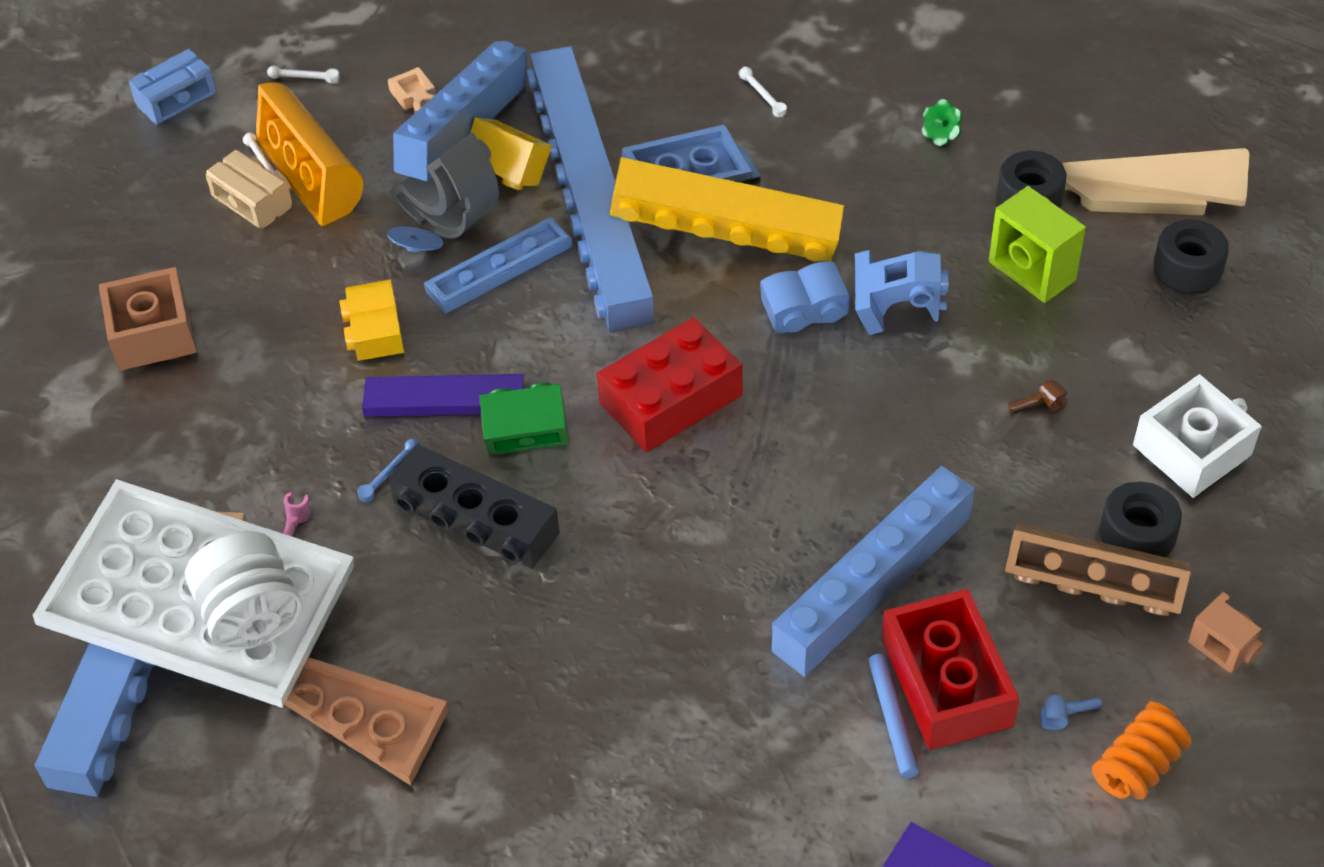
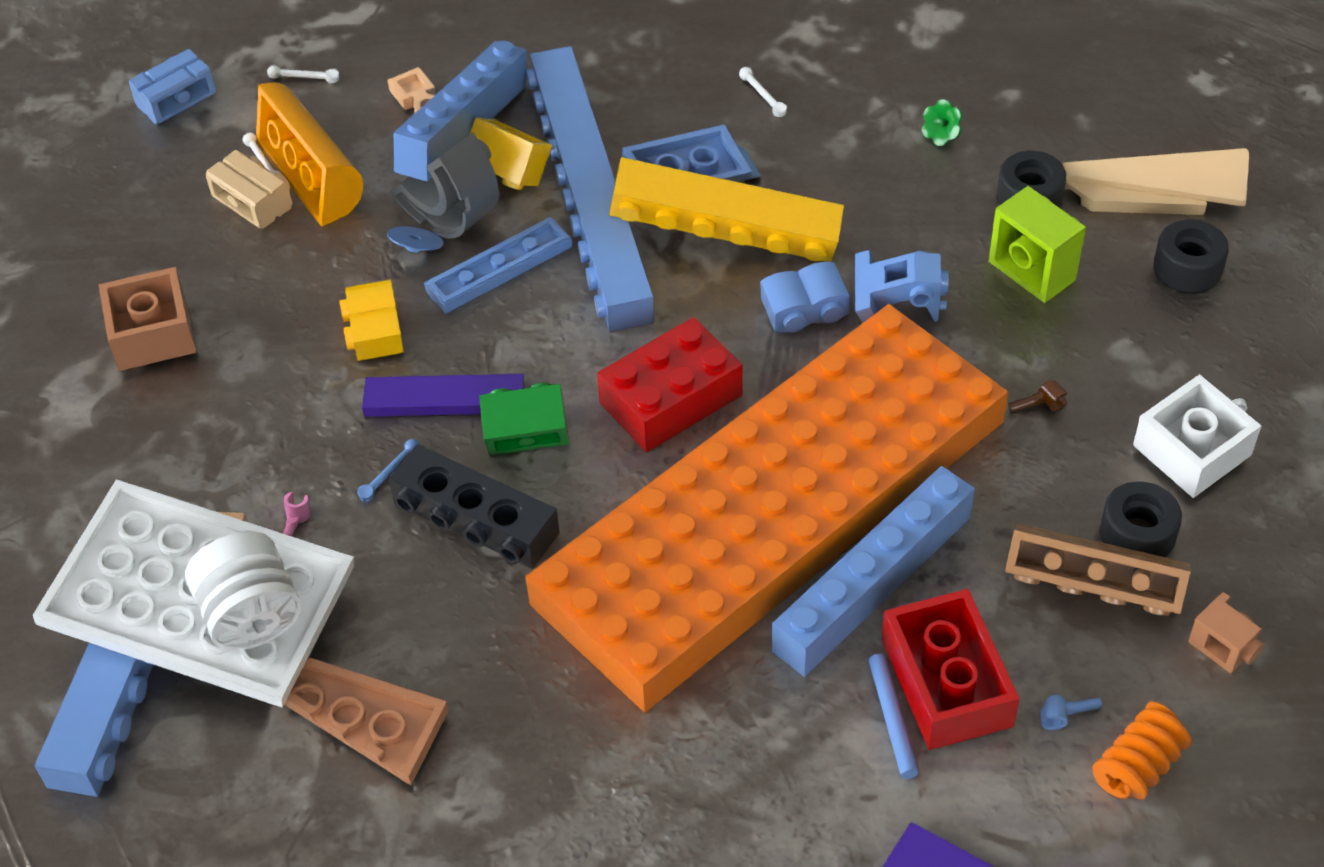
none -> orange brick [525,304,1009,713]

